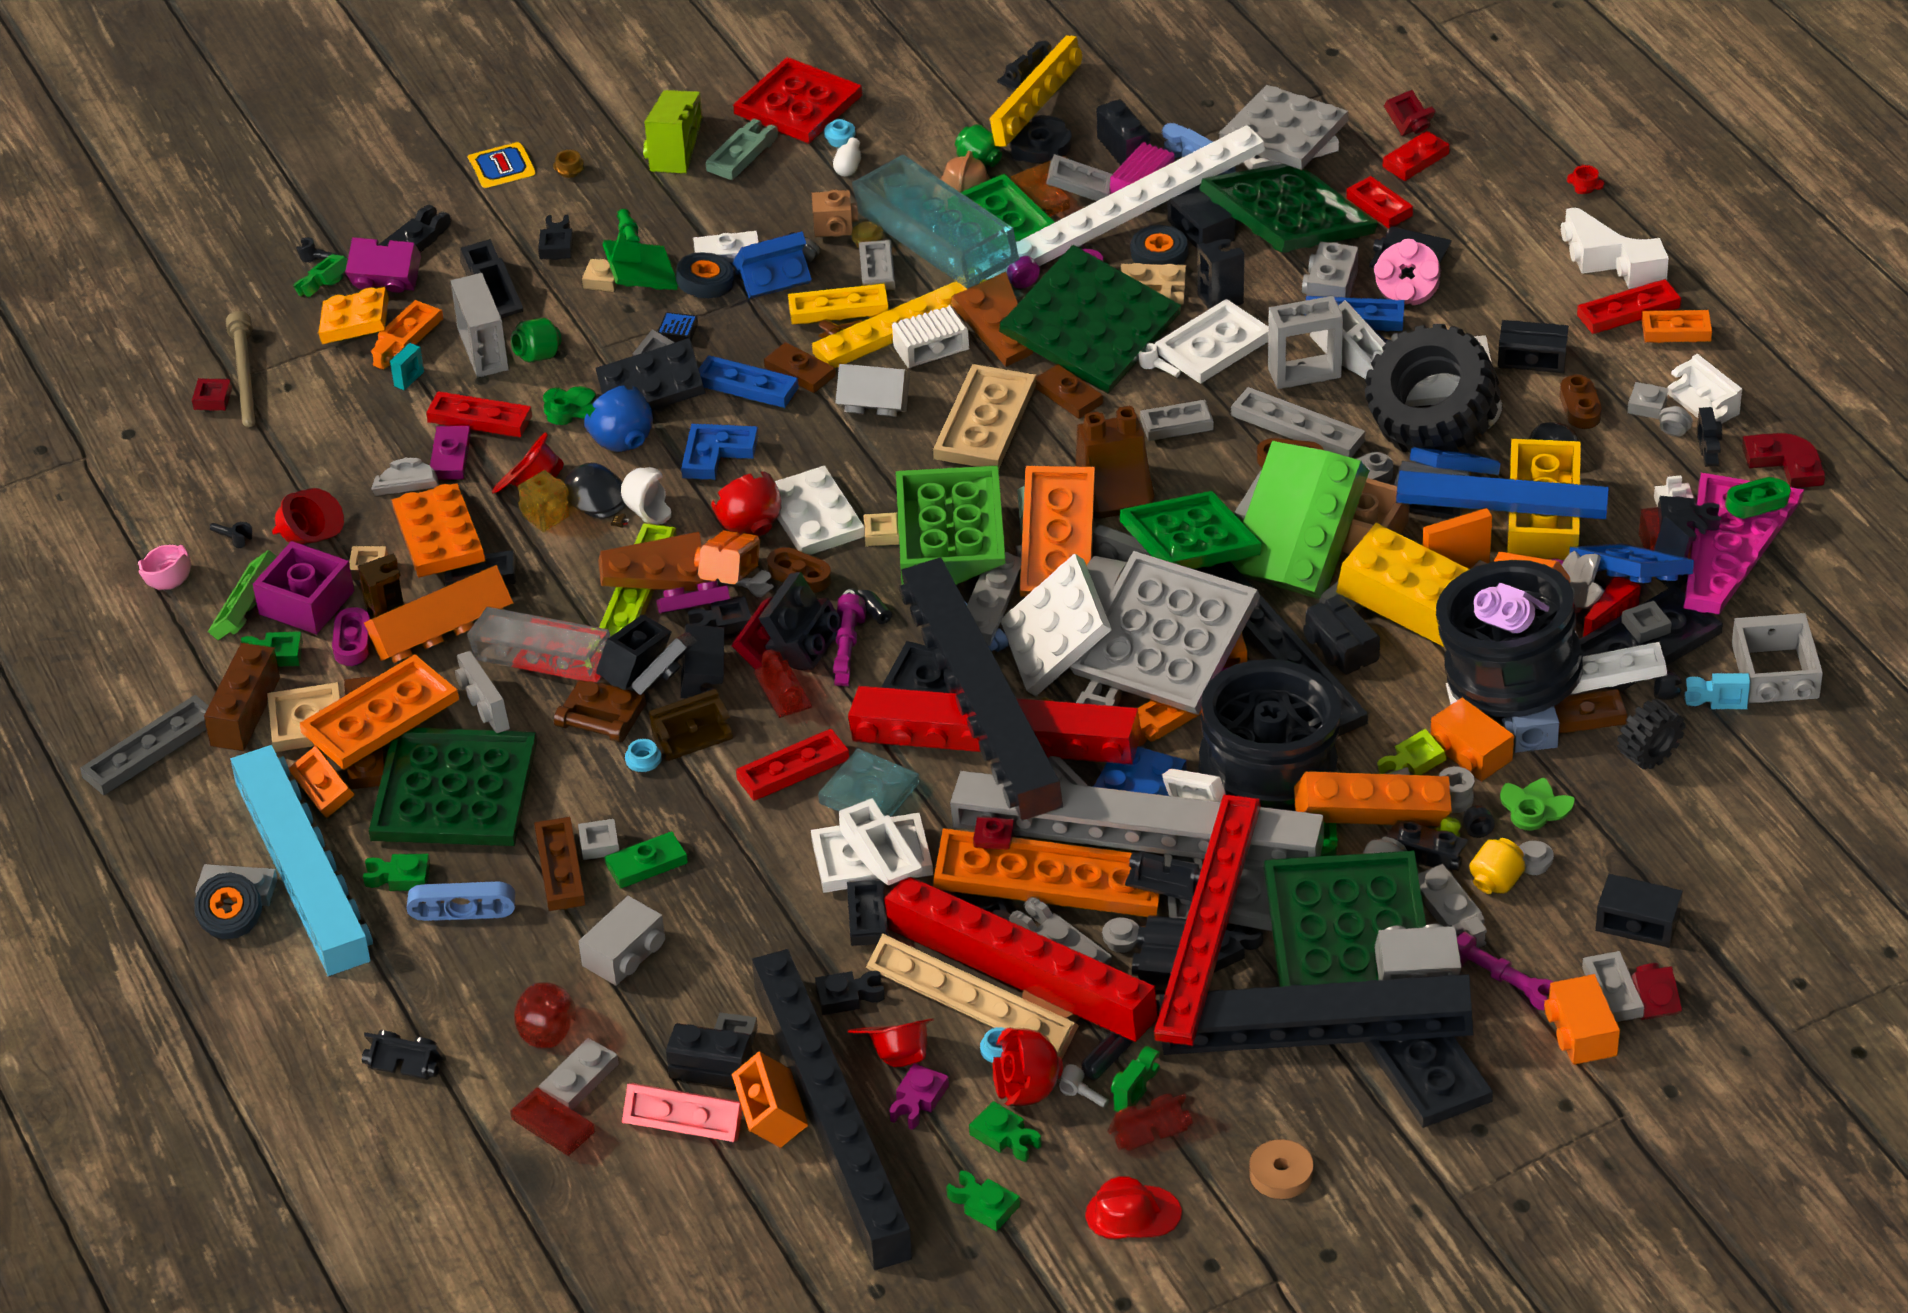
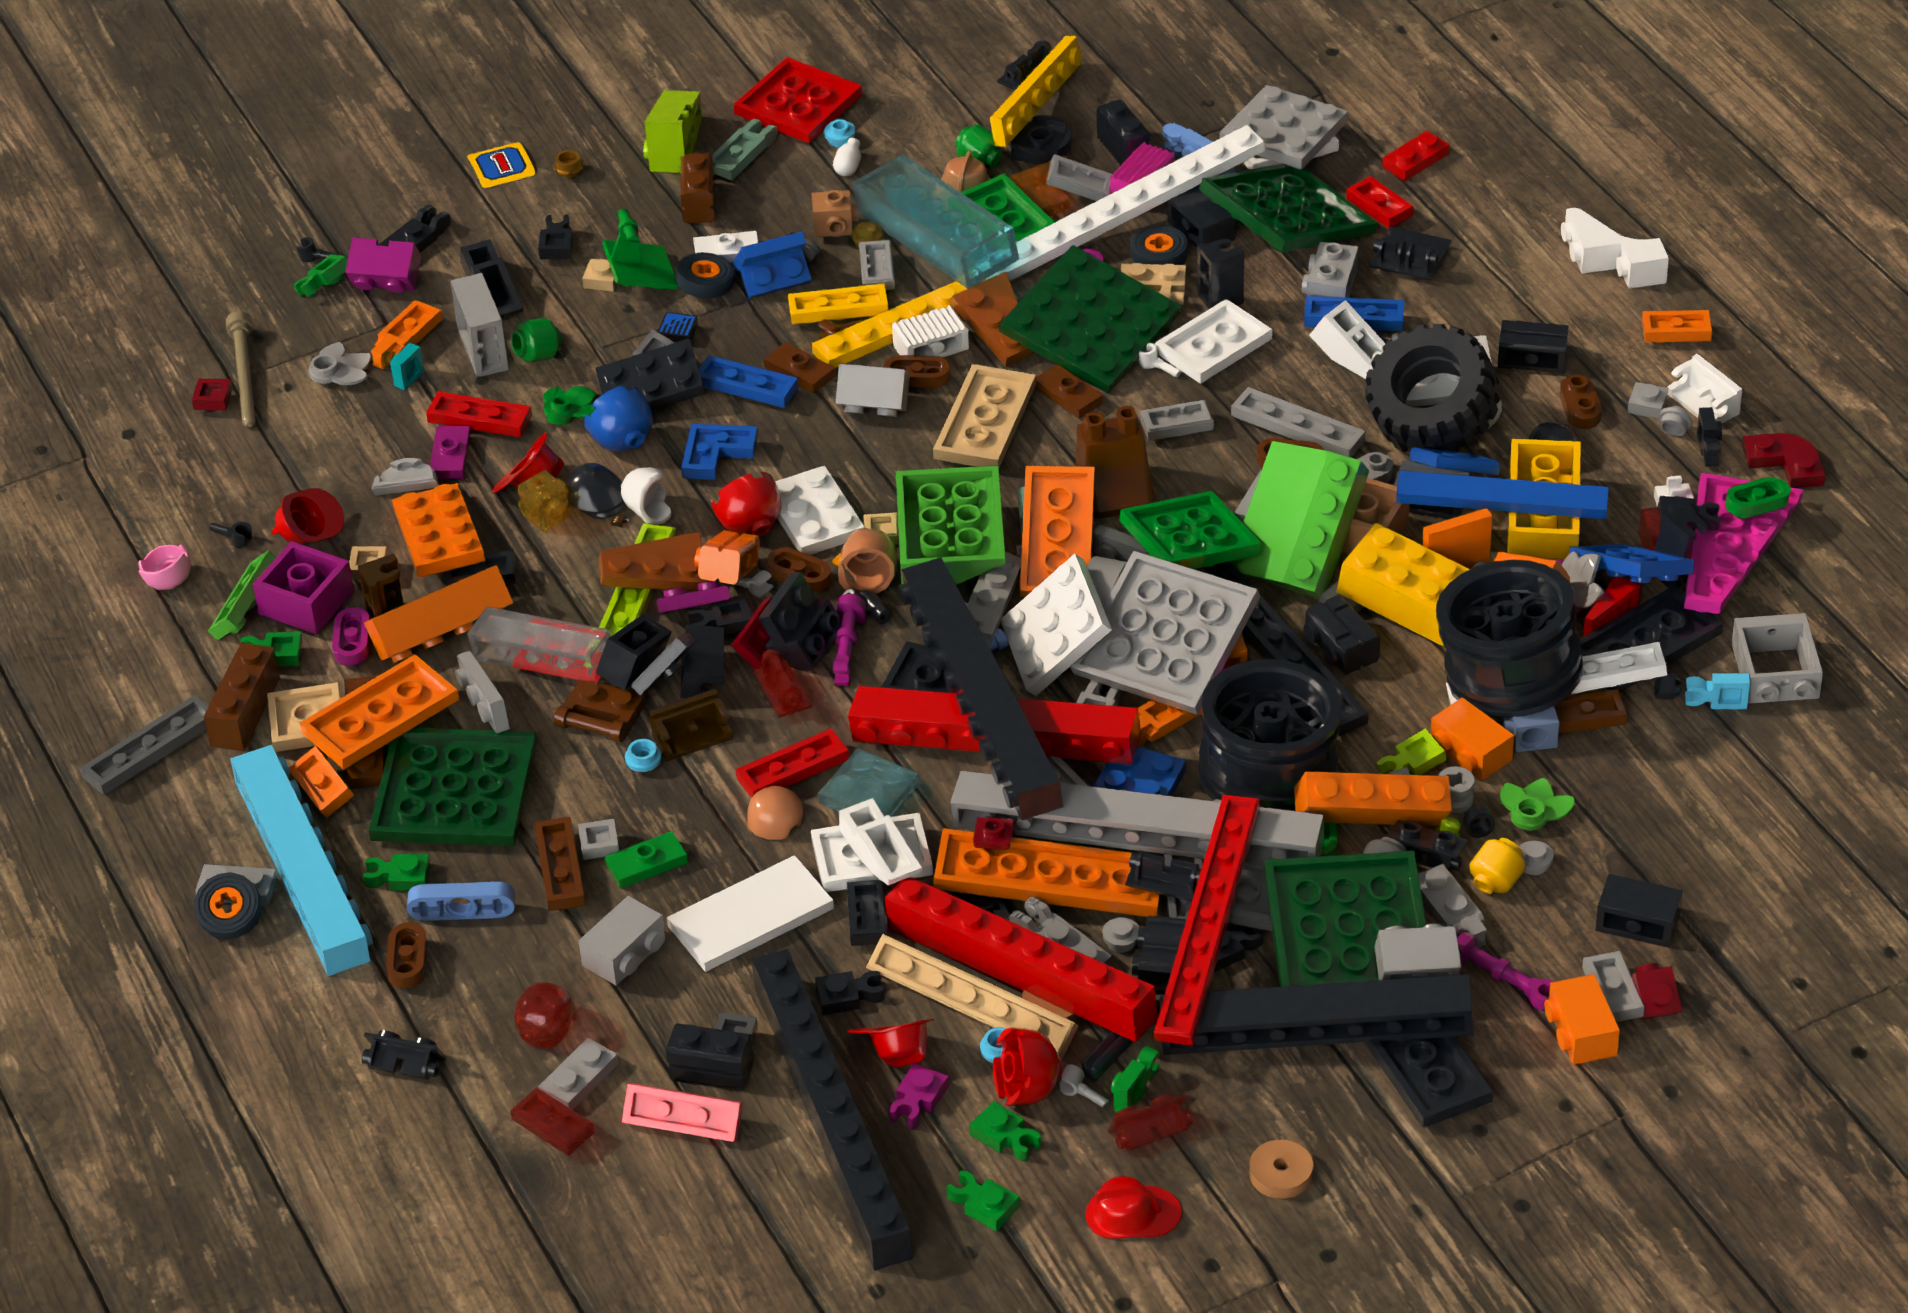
light orange plate [318,287,389,344] -> none
orange brick [732,1051,808,1148] -> none
magenta tile [1006,256,1040,289] -> none
white plate [1162,769,1226,802] -> none
light grey window [1268,296,1343,389] -> none
bright pink plate [1374,239,1441,306] -> none
dark red bracket [1384,89,1436,136] -> none
lavender bracket [1474,583,1550,633] -> none
red plate [1567,165,1604,194] -> none
red plate [1577,279,1681,334] -> none
black tyre [1617,699,1685,770] -> none
dark grey plate [1622,601,1672,644] -> none
none -> light grey plate [308,342,371,385]
none -> reddish brown plate [386,922,428,988]
none -> white tile [667,855,834,972]
none -> reddish brown brick [680,153,715,223]
none -> nougat hair [747,786,803,840]
none -> nougat piece [832,528,897,594]
none -> reddish brown plate [884,355,950,388]

